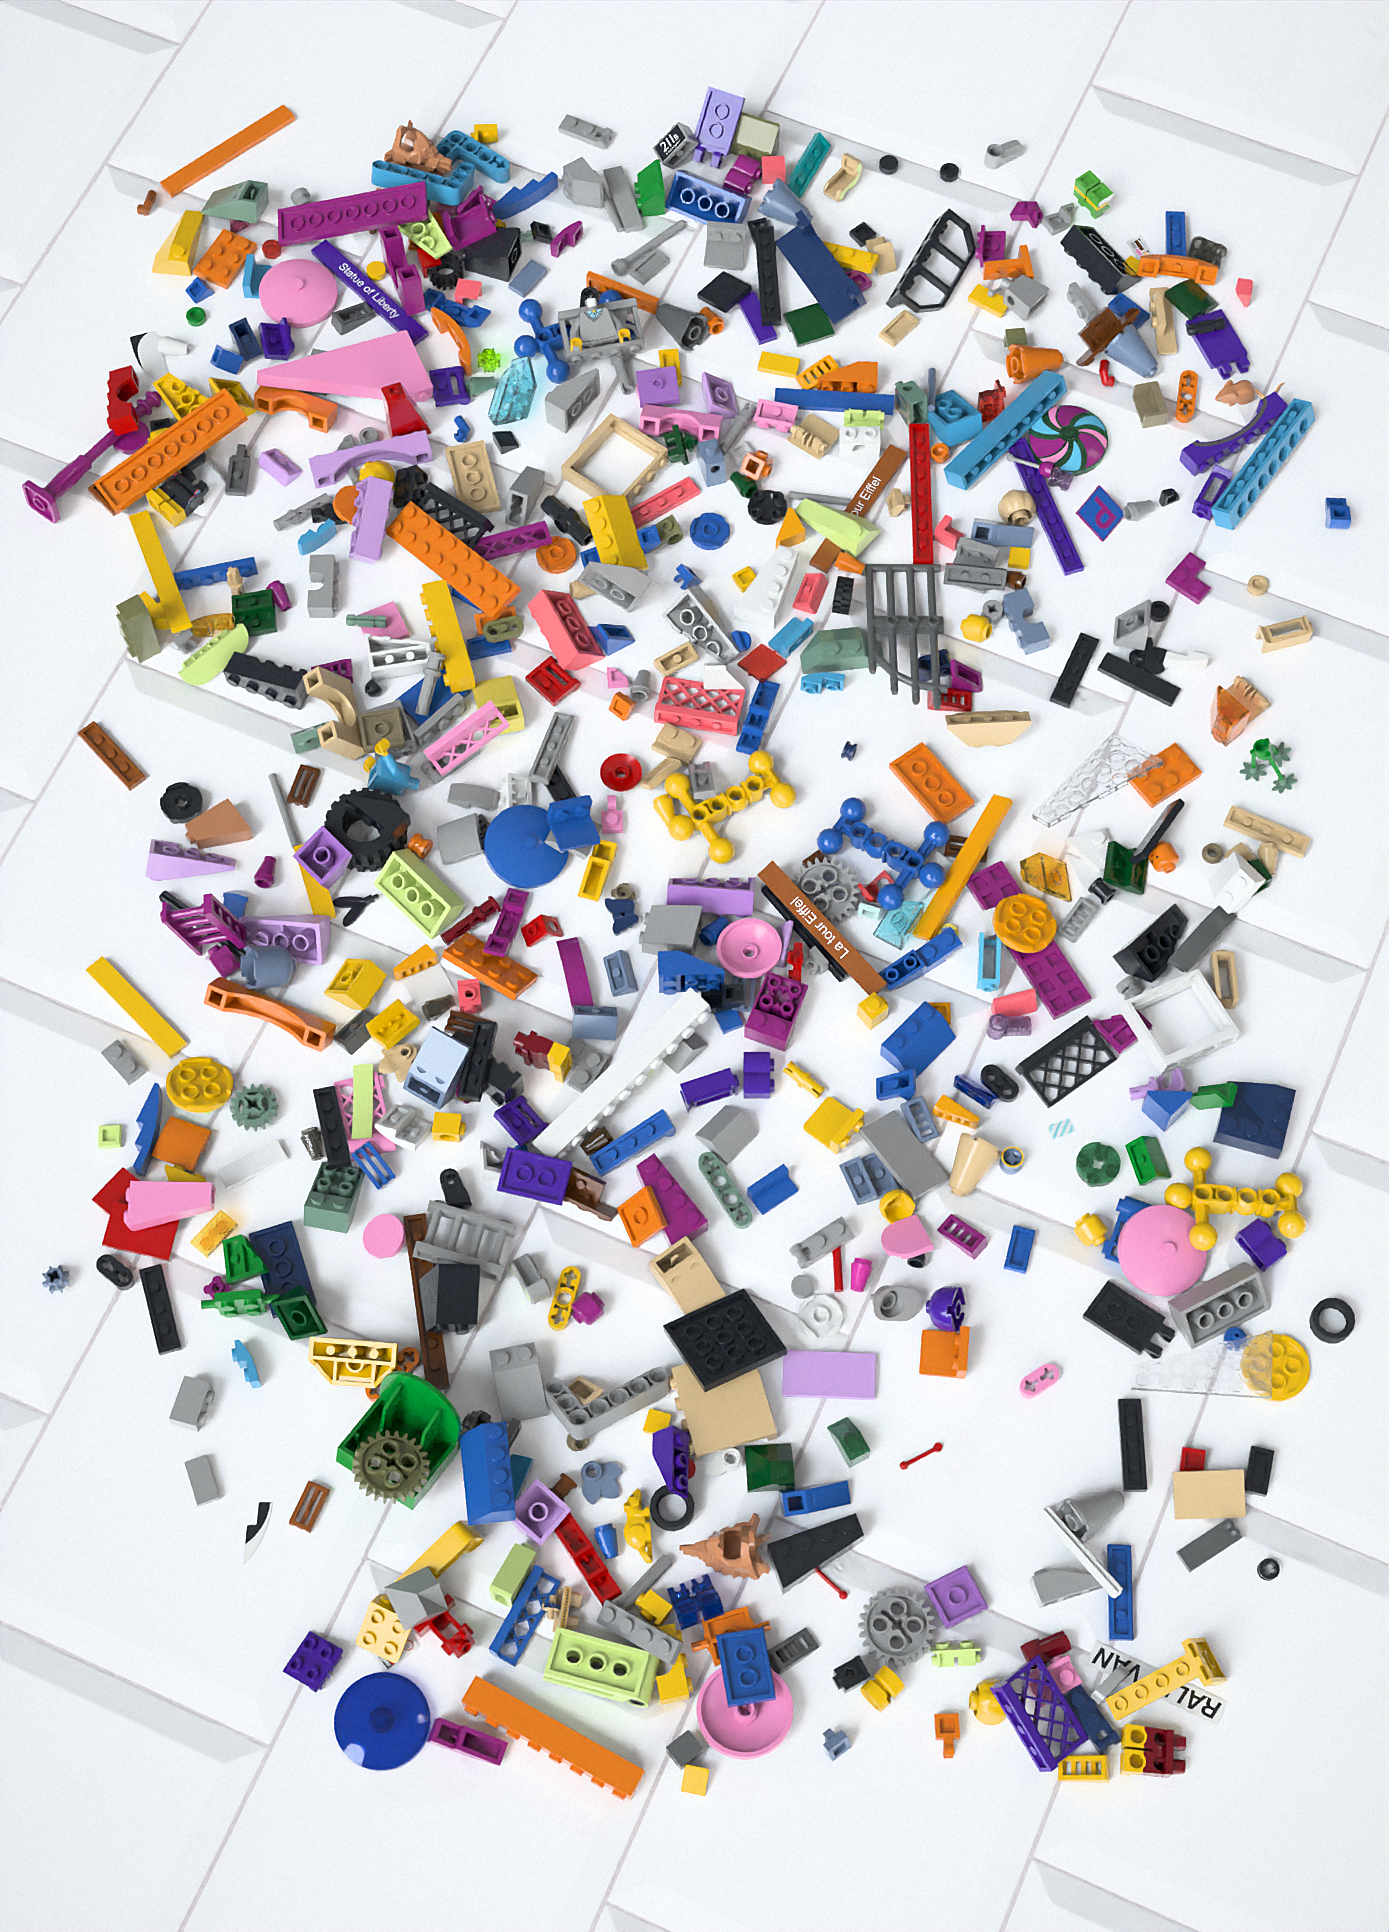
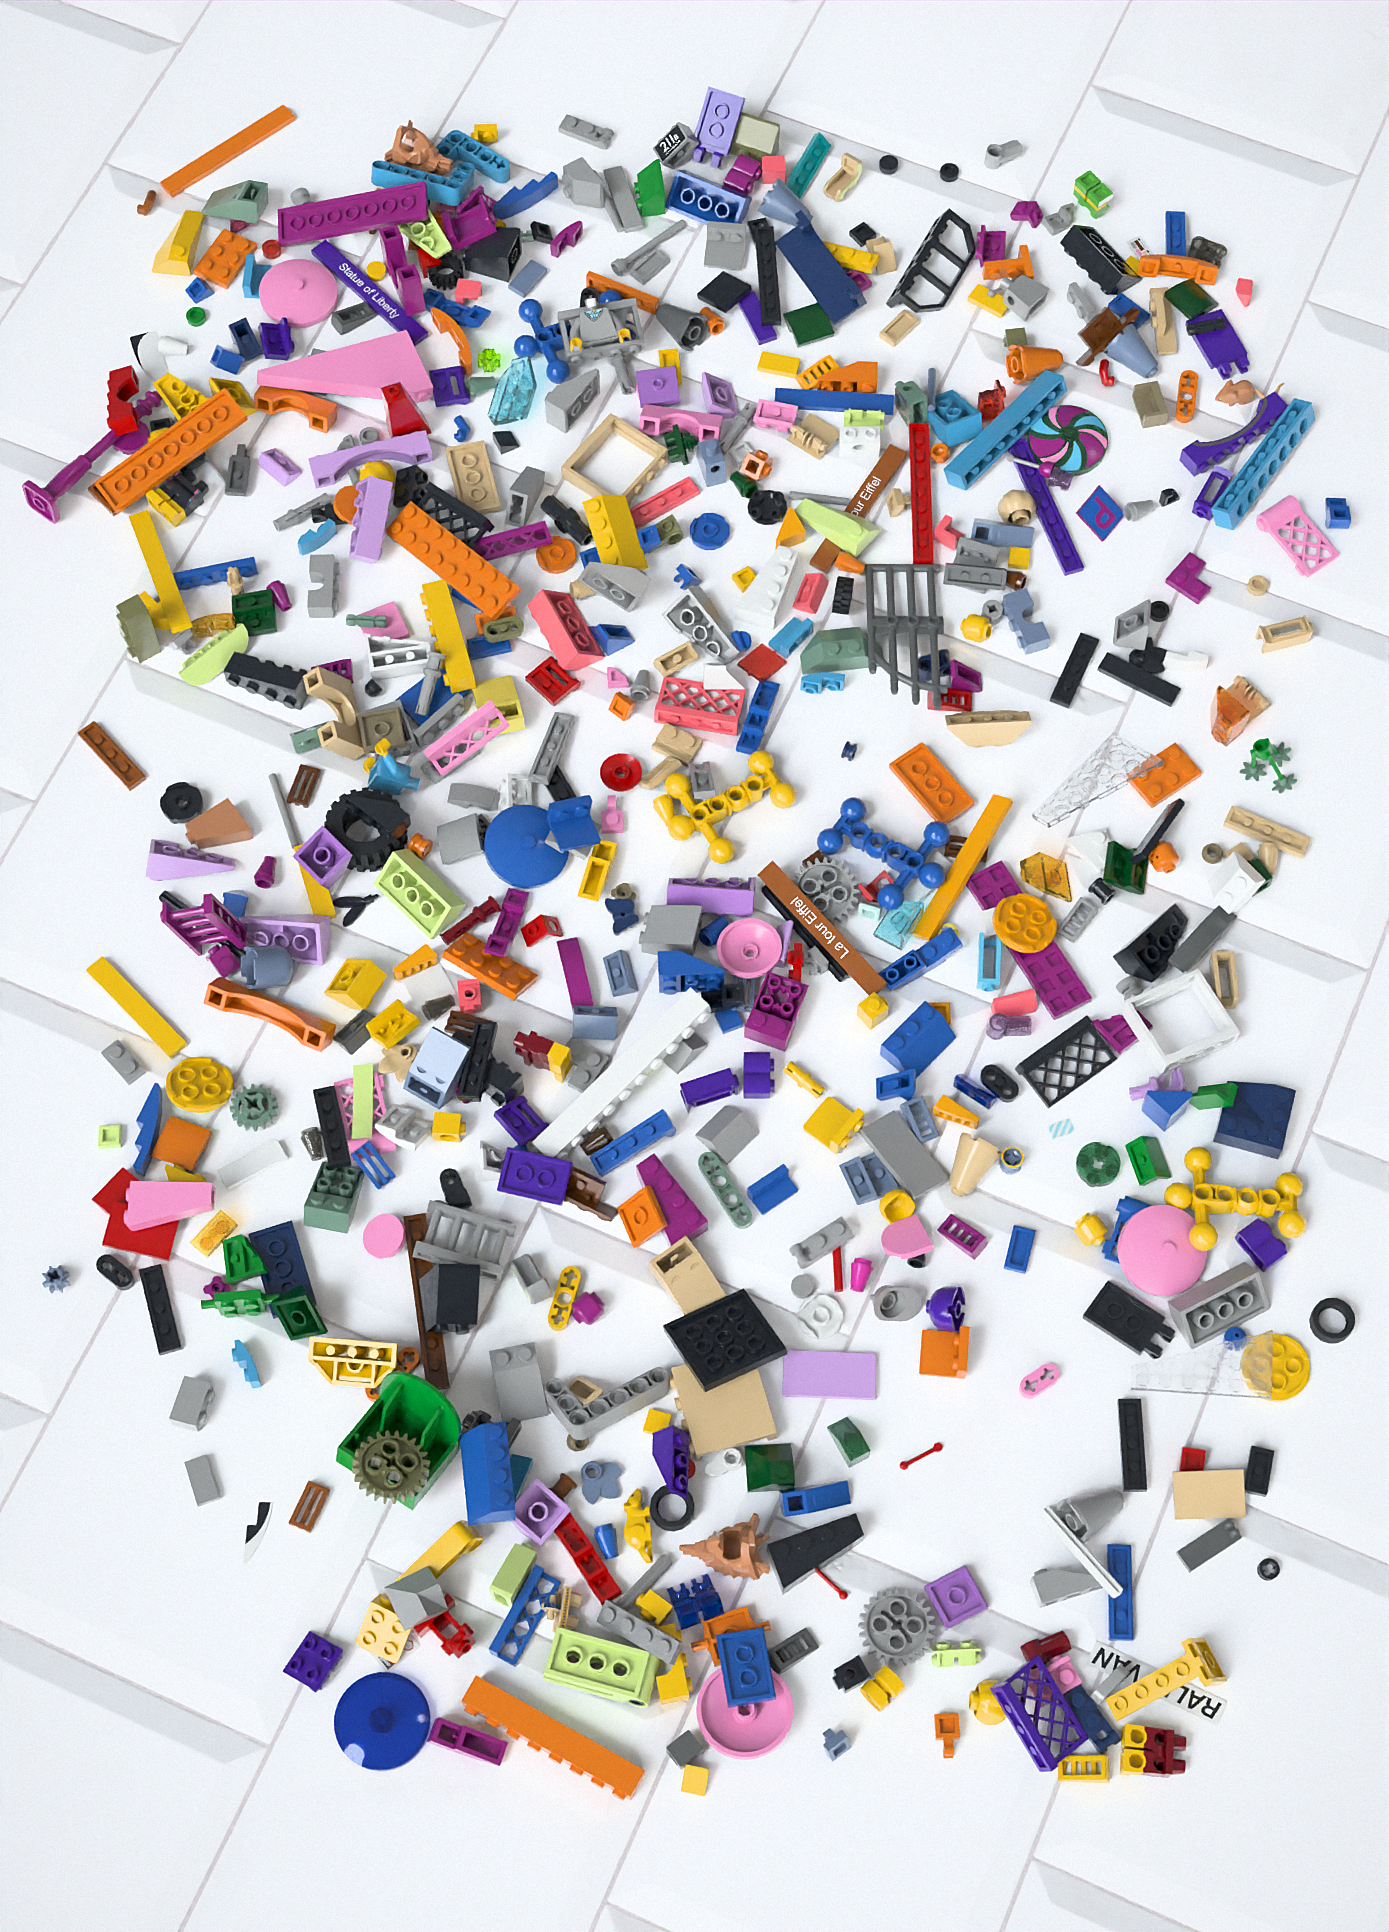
none -> bright pink piece [1256,495,1340,578]

